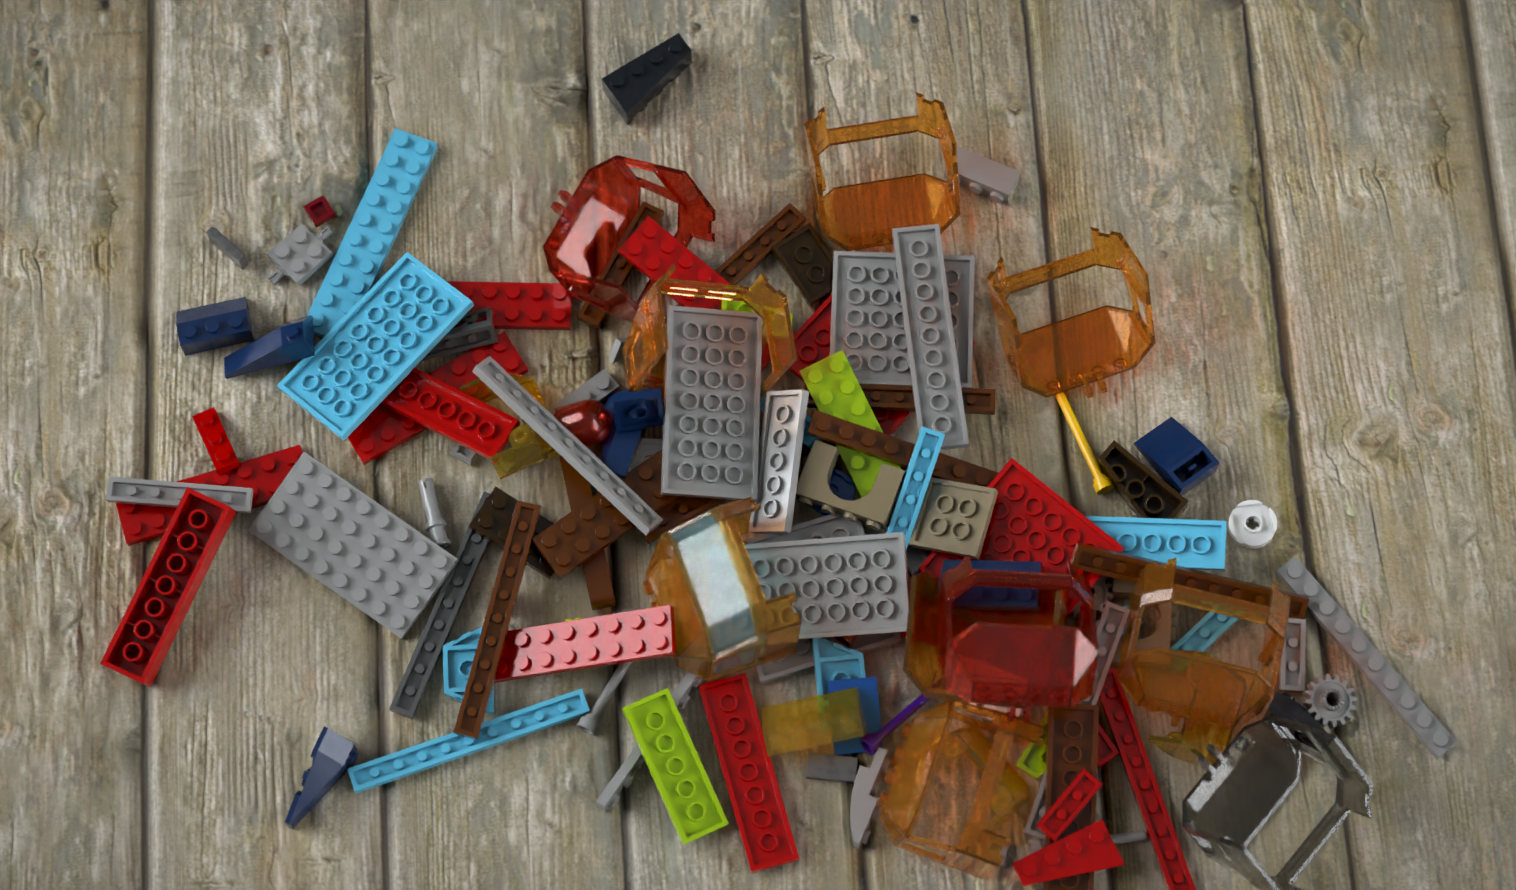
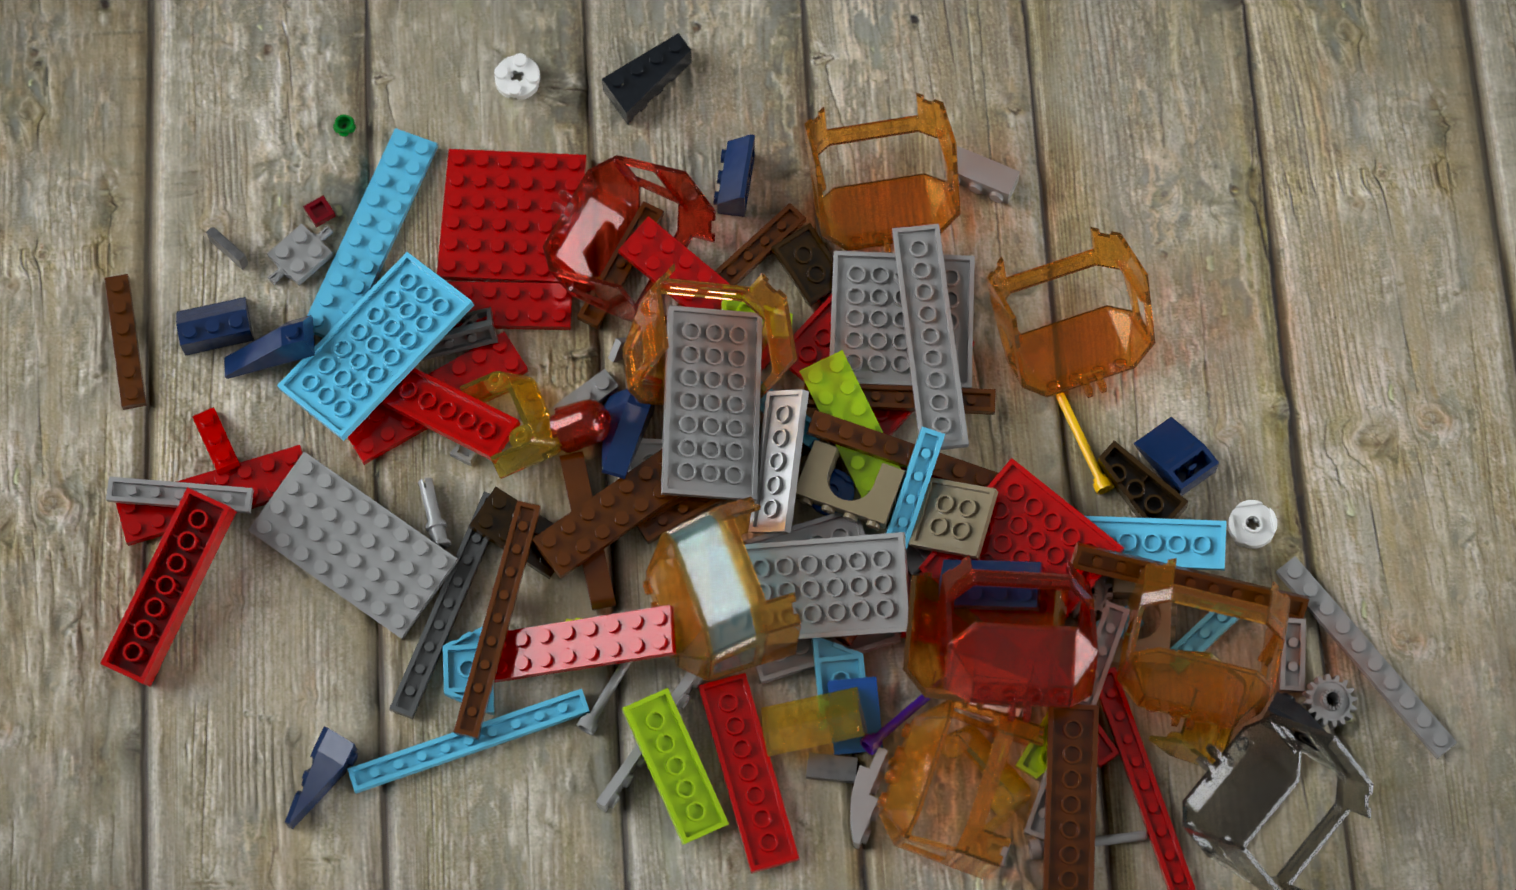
light grey plate [472,356,663,535] -> none
dark blue plate [612,388,664,432] -> none
red wing [1012,819,1125,887] -> none
red tile [1035,768,1103,842] -> none
none -> reddish brown plate [104,274,147,410]
none -> green plate [333,114,356,137]
none -> red plate [437,149,587,286]
none -> white plate [494,53,540,100]
none -> dark blue slope [713,134,755,217]

